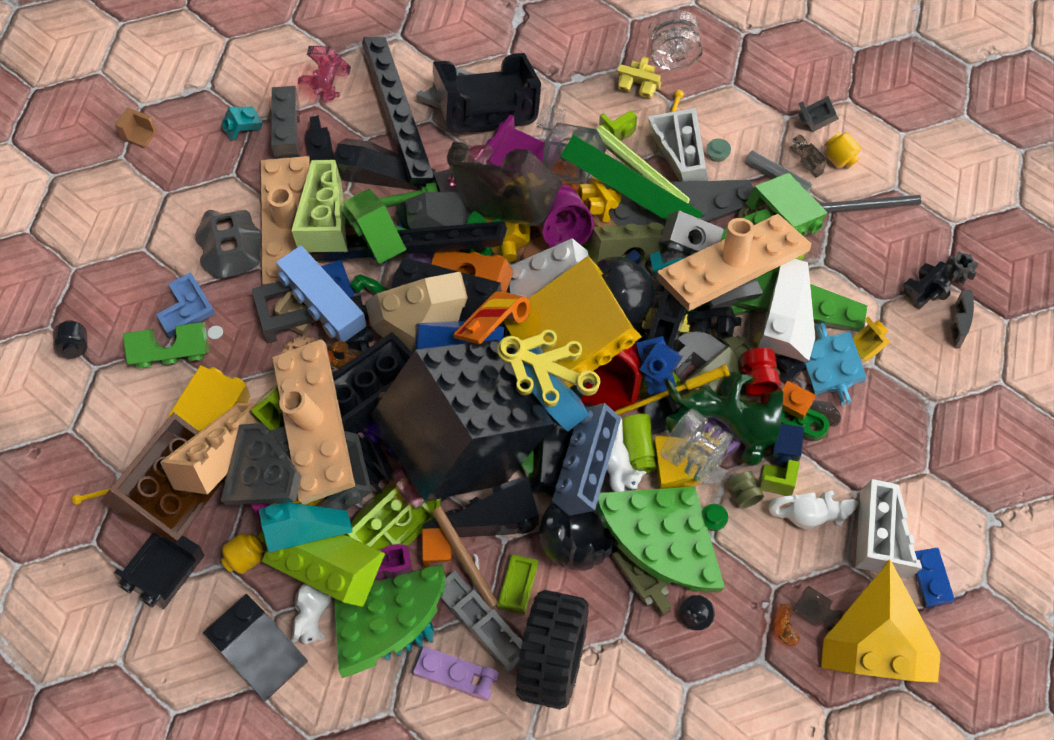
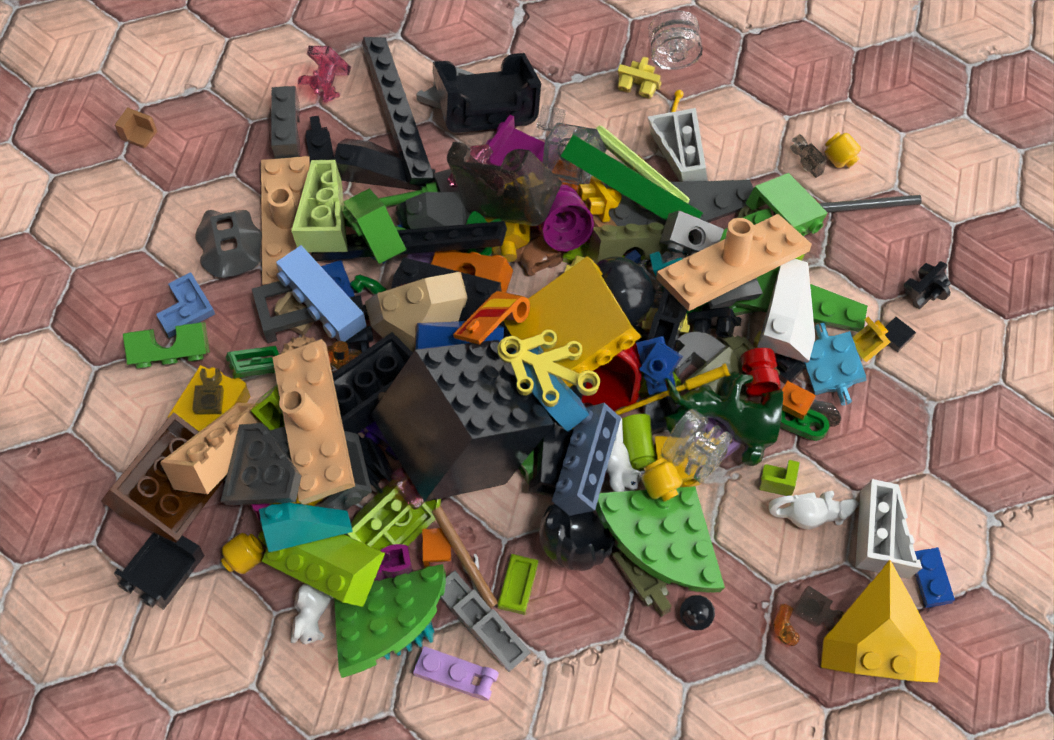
black head [53,320,88,359] -> none
yellow hinge [71,488,110,505] -> none
slope [203,593,308,702] -> none
white sticker [208,326,223,339] -> none
teal bracket [222,106,263,140] -> none
black wedge [423,475,539,537] -> none
white wedge [509,239,588,298] -> none
black tyre [515,590,589,710] -> none
lime bracket [599,110,637,140] -> none
green plate [702,504,728,531] -> none
sand green plate [707,138,731,162] -> none
olive wheel [728,471,764,509] -> none
light grey axle [745,150,812,193] -> none
dark blue brick [770,424,804,468] -> none
dark grey bracket [798,96,839,132] -> none
dark grey gear [945,251,978,285] -> none
dark grey slope [950,290,974,349] -> none
none -> clear smoke plate [192,369,224,414]
none -> green tile [225,346,280,378]
none -> yellow head [641,458,682,502]
none -> black tile [885,317,916,352]

